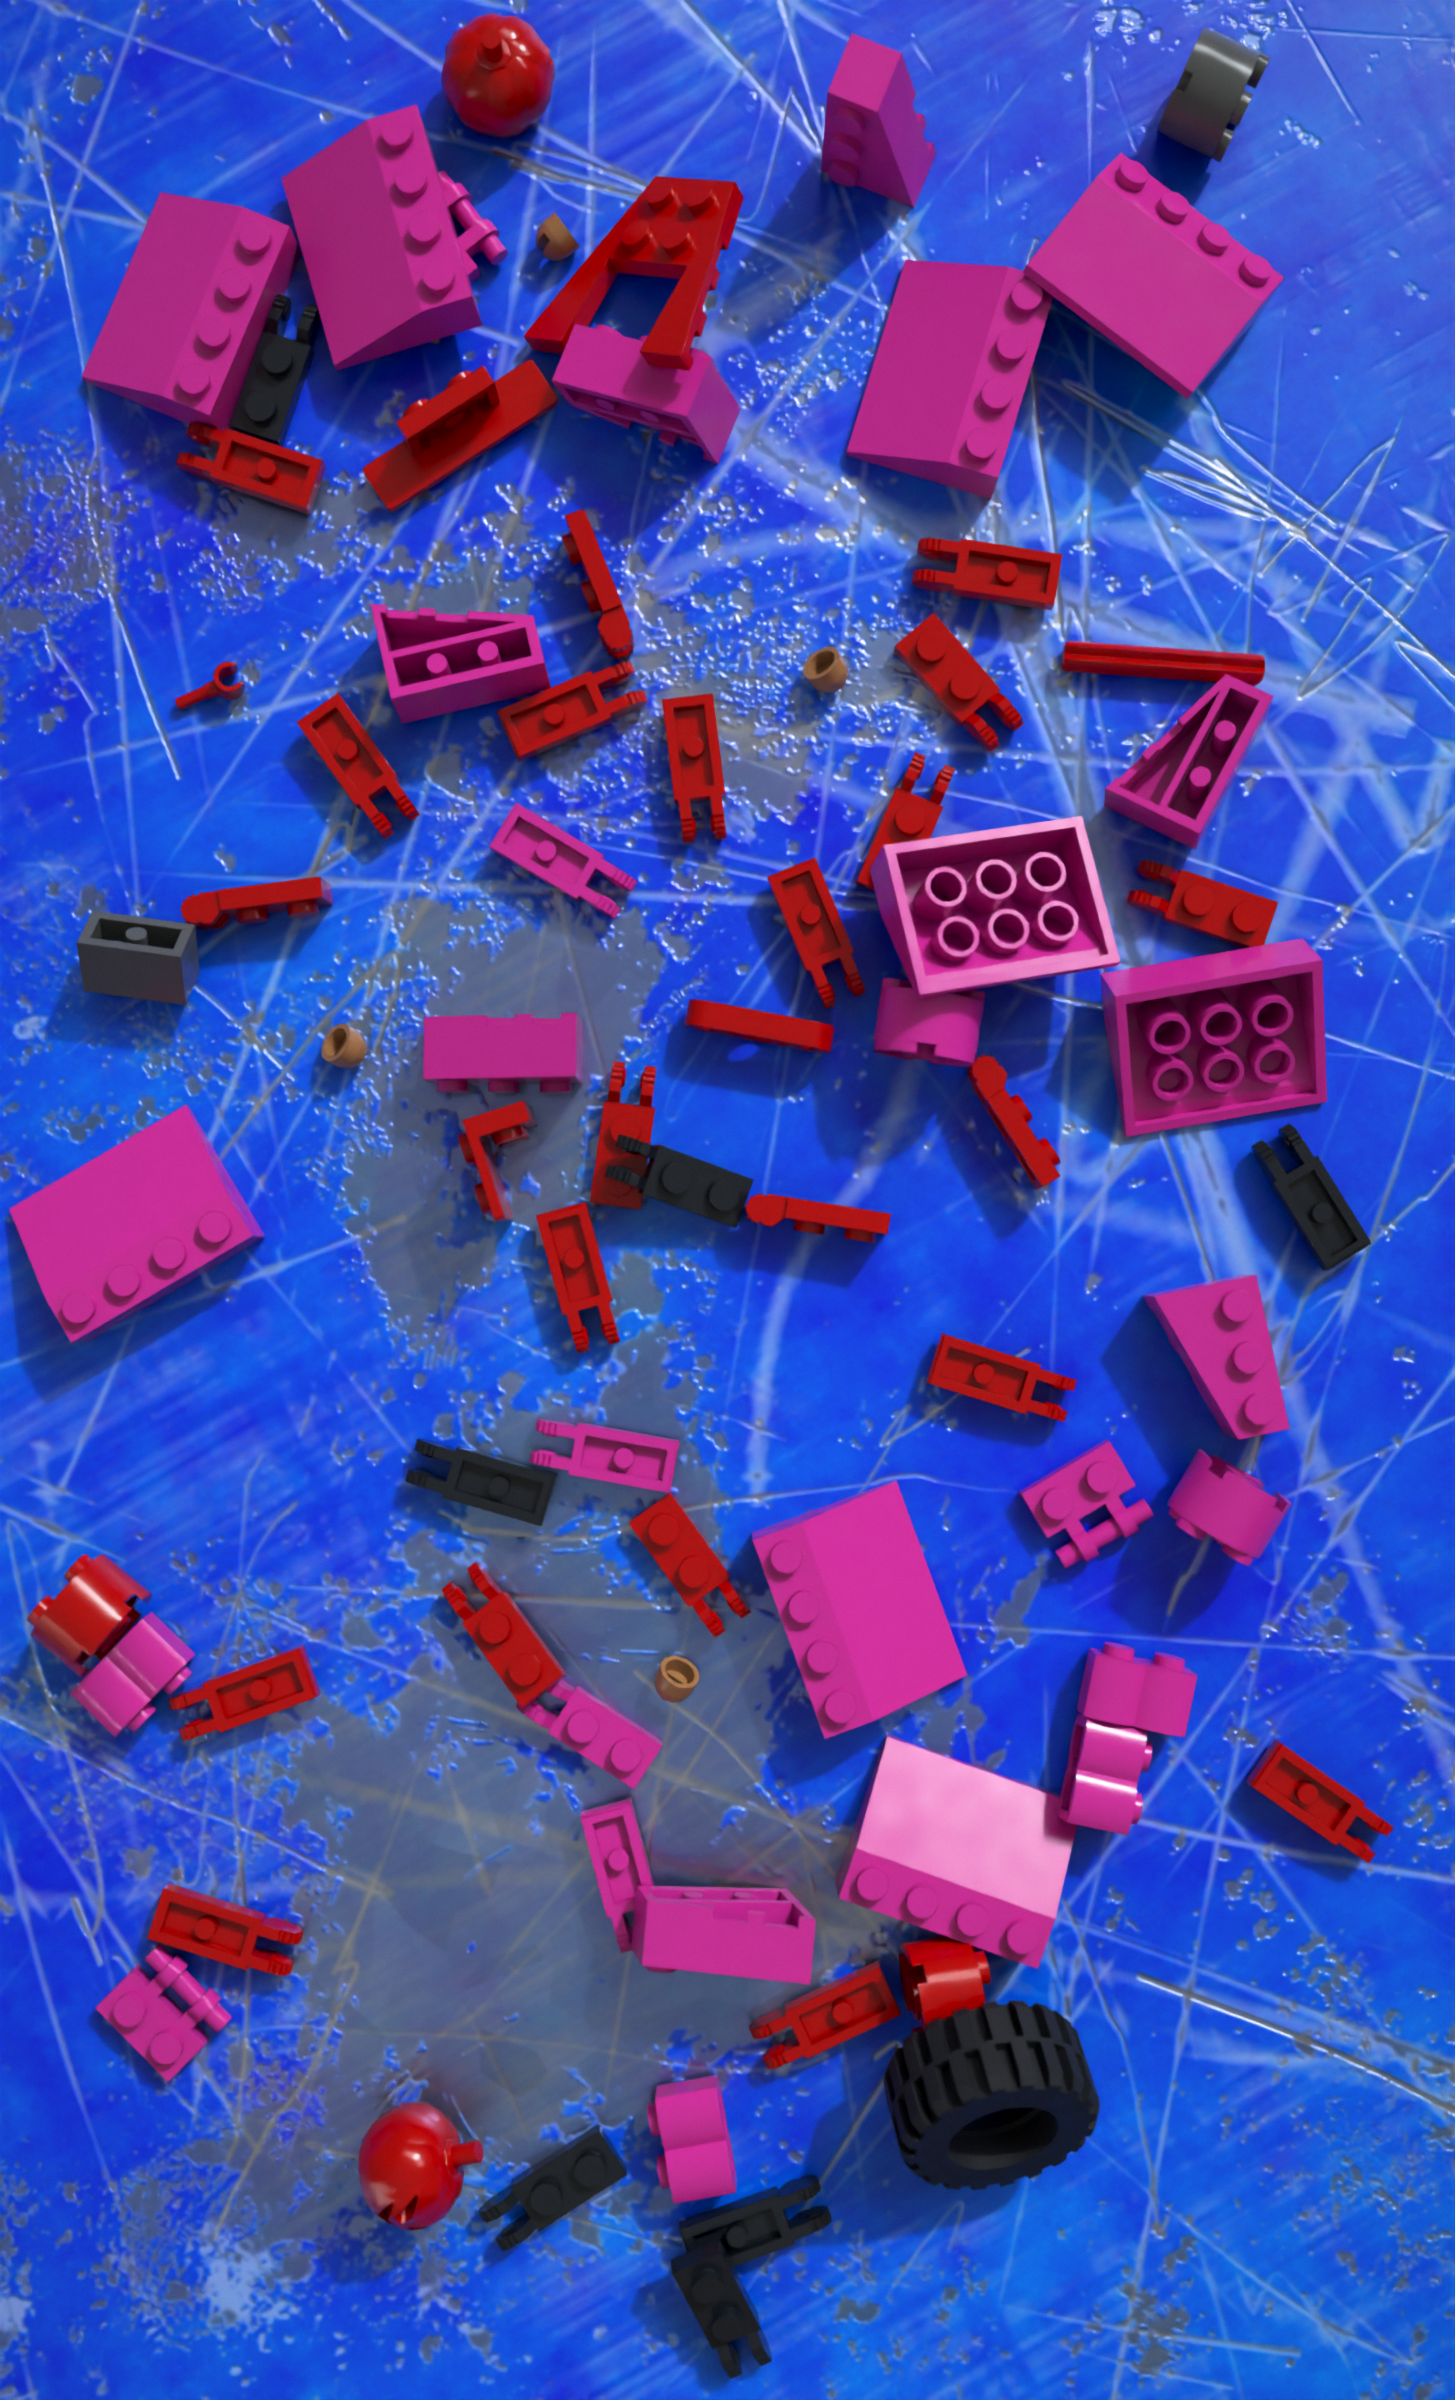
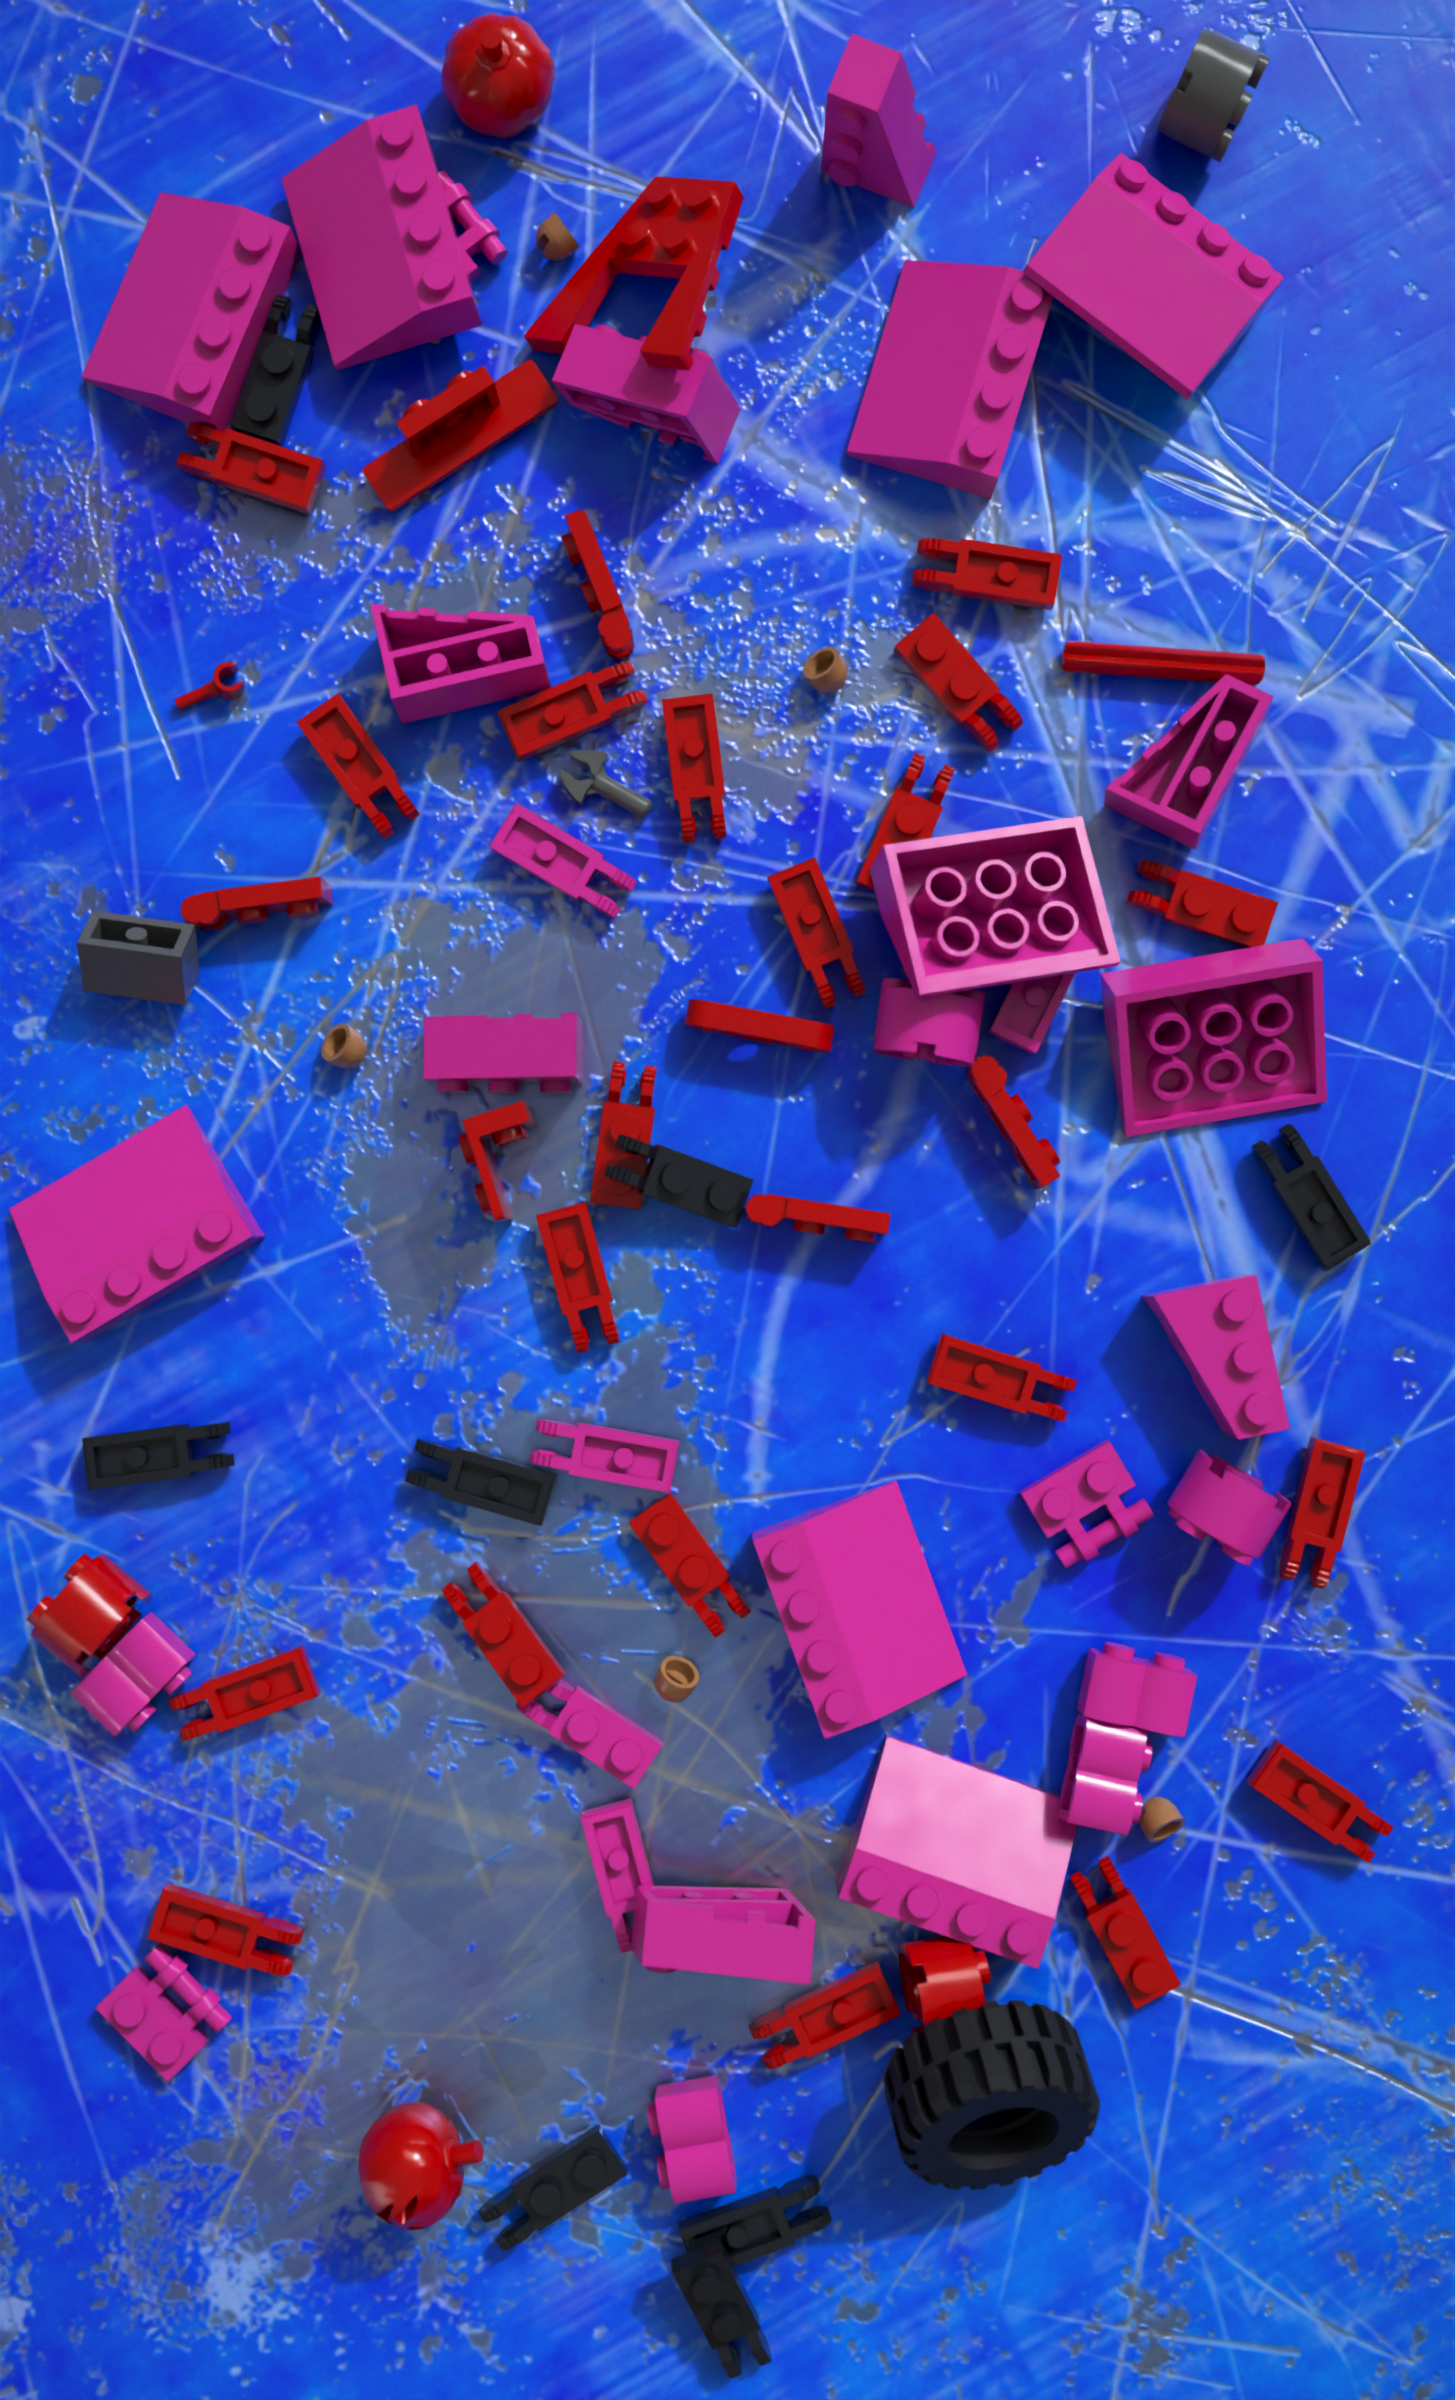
none -> black hinge [82,1422,235,1490]
none -> dark grey bar [559,750,652,818]
none -> dark pink hinge [988,973,1075,1055]
none -> red hinge [1069,1856,1181,2009]
none -> medium nougat hinge [1139,1797,1185,1843]
none -> red hinge [1278,1437,1365,1589]

